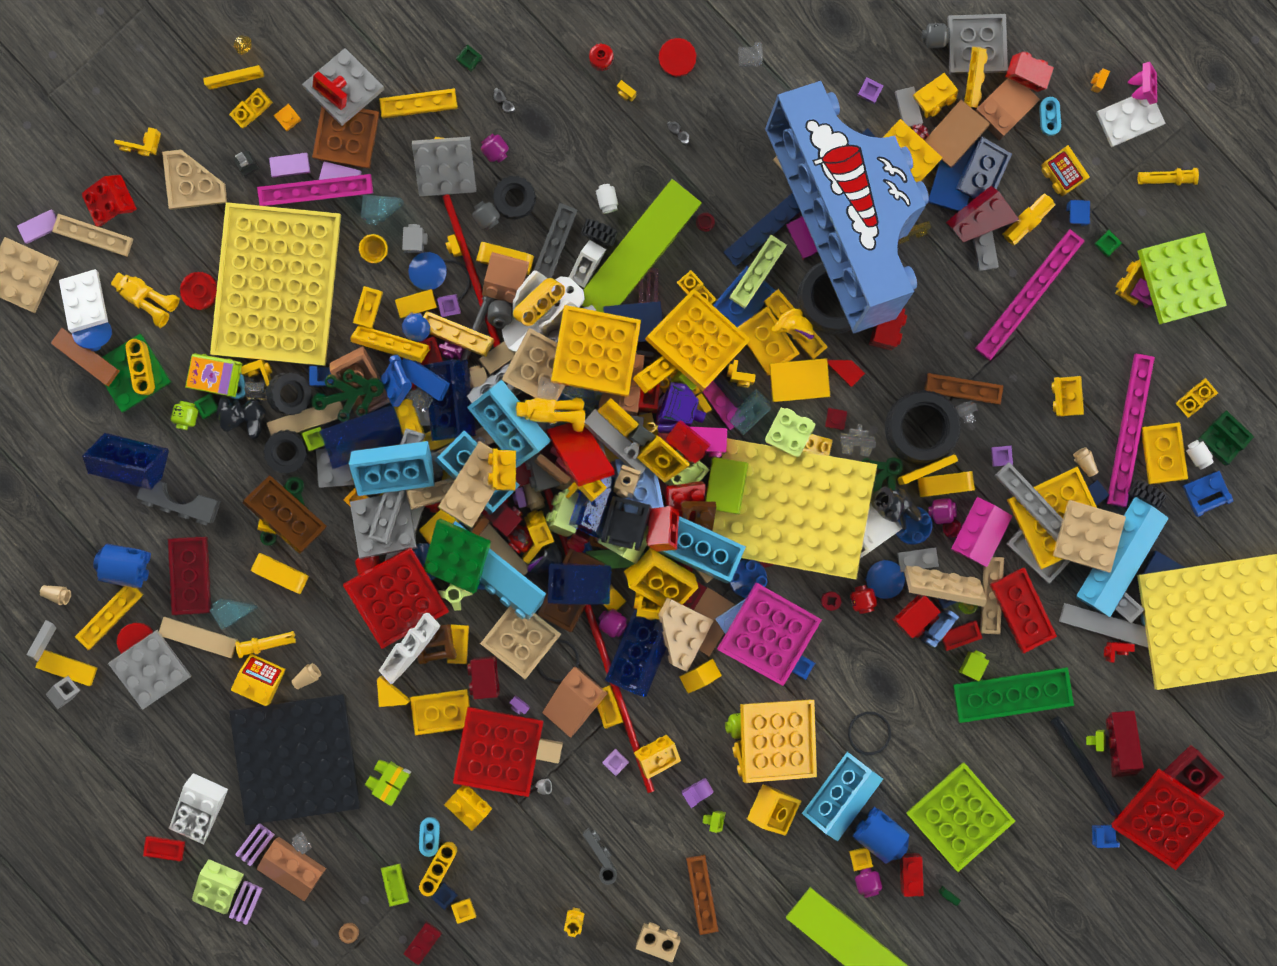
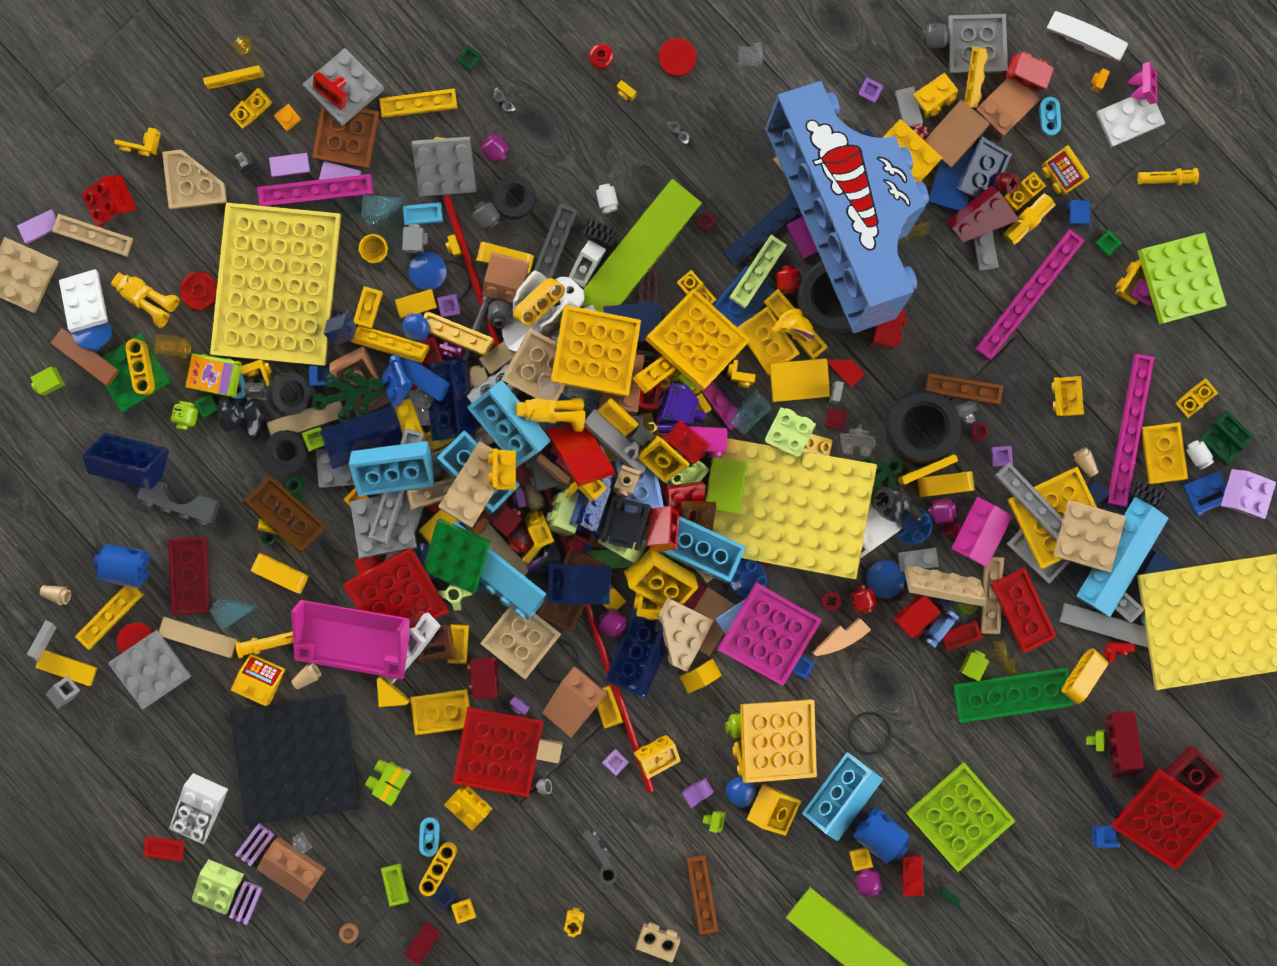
none -> lime brick [30,367,65,396]
none -> clear yellow brick [154,334,191,359]
none -> dark pink slope [291,600,410,680]
none -> dark blue brick [323,308,357,346]
none -> medium azure tile [403,202,443,226]
none -> blue hair [725,777,757,808]
none -> red head [776,266,801,294]
none -> light nougat slope [812,618,871,656]
none -> light grey tile [829,381,844,404]
none -> dark red plate [969,422,989,441]
none -> clear yellow slope [993,640,1015,675]
none -> dark red wheel [995,172,1019,193]
none -> yellow slope [1003,172,1046,213]
none -> white slope [1047,11,1128,61]
none -> yellow beam [1062,648,1108,704]
none -> lavender brick [1221,469,1276,519]

